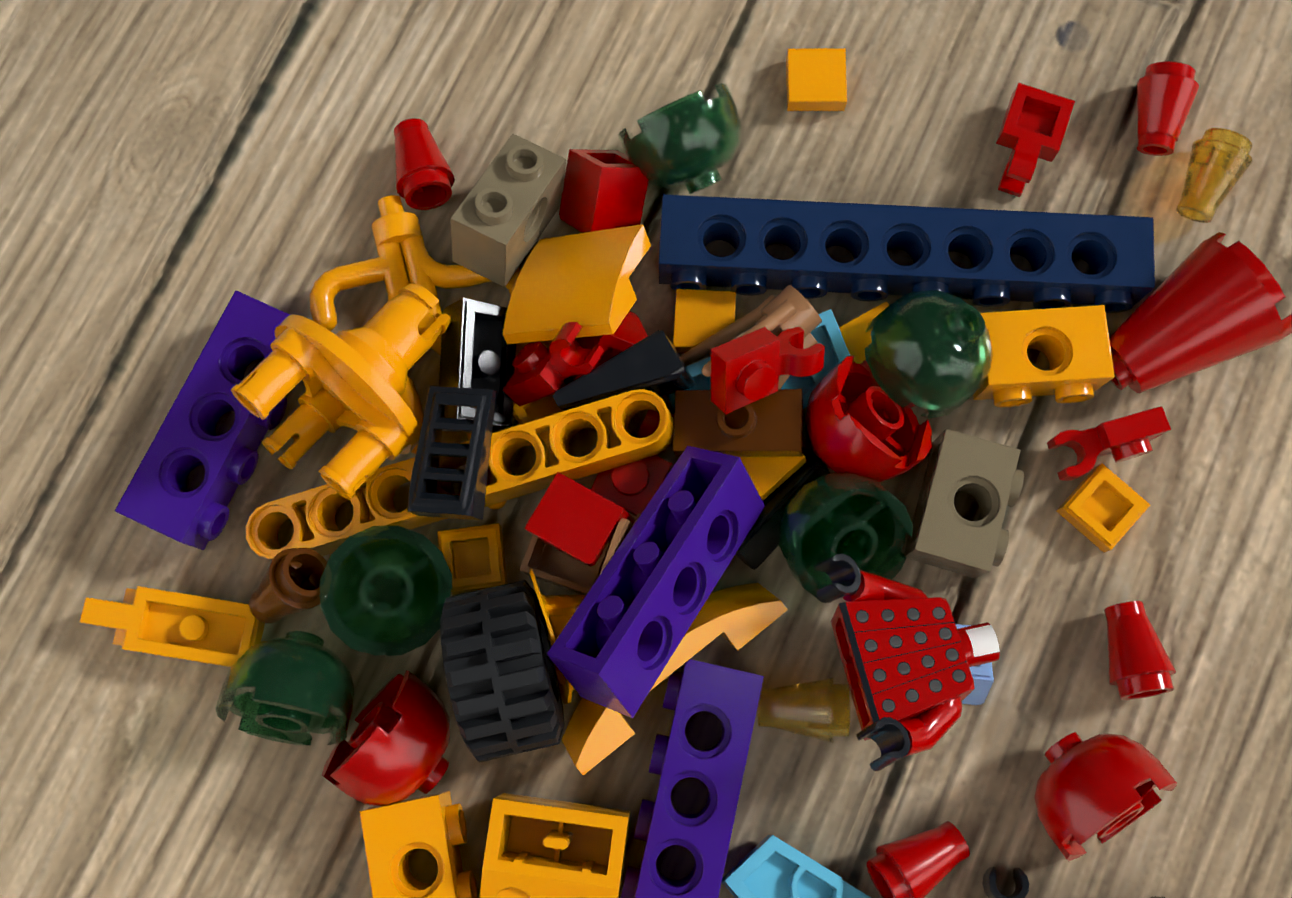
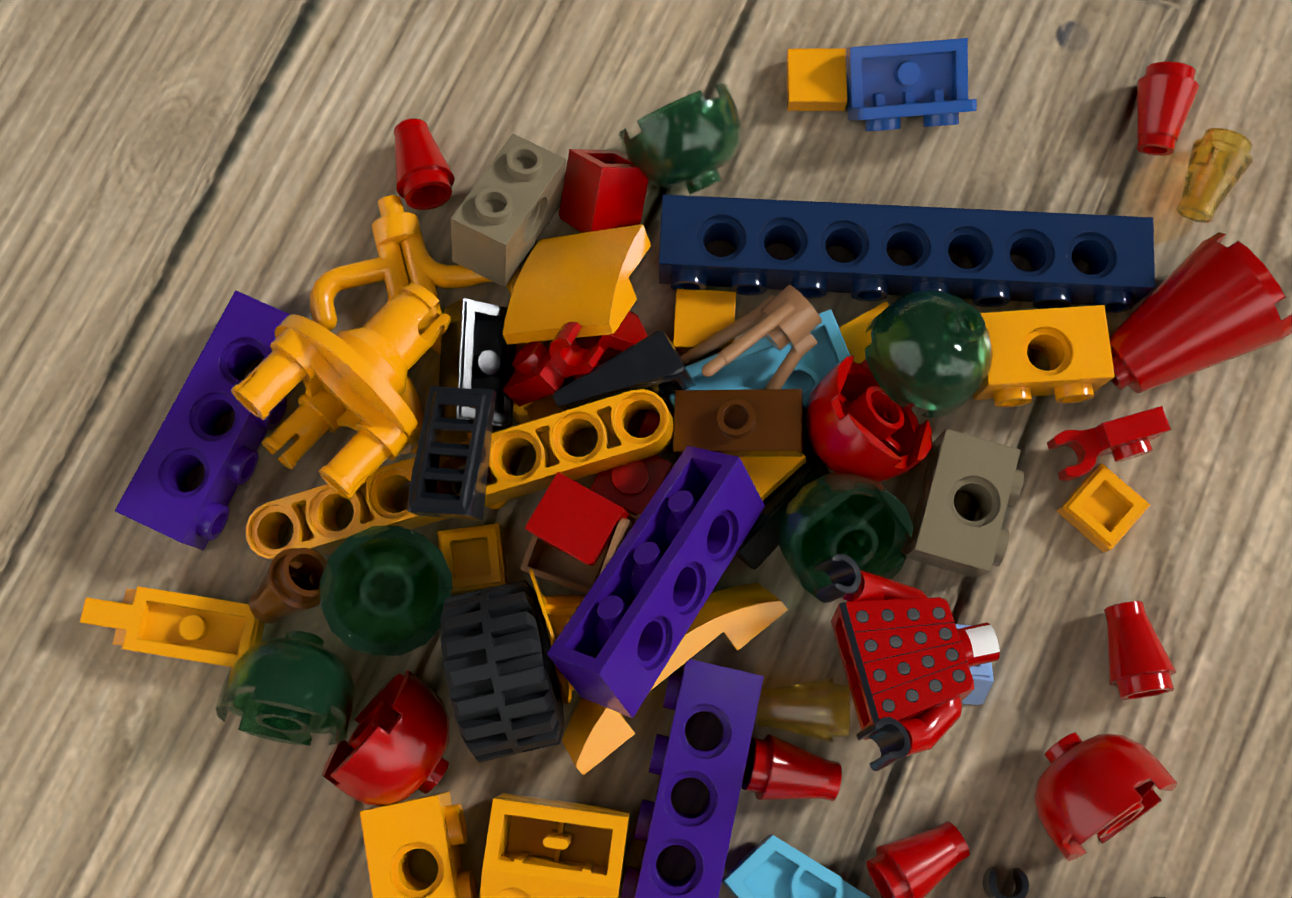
red plate [710,327,825,414] -> none
red plate [996,83,1075,197] -> none
none -> red cone [741,734,842,801]
none -> blue bracket [846,38,977,131]

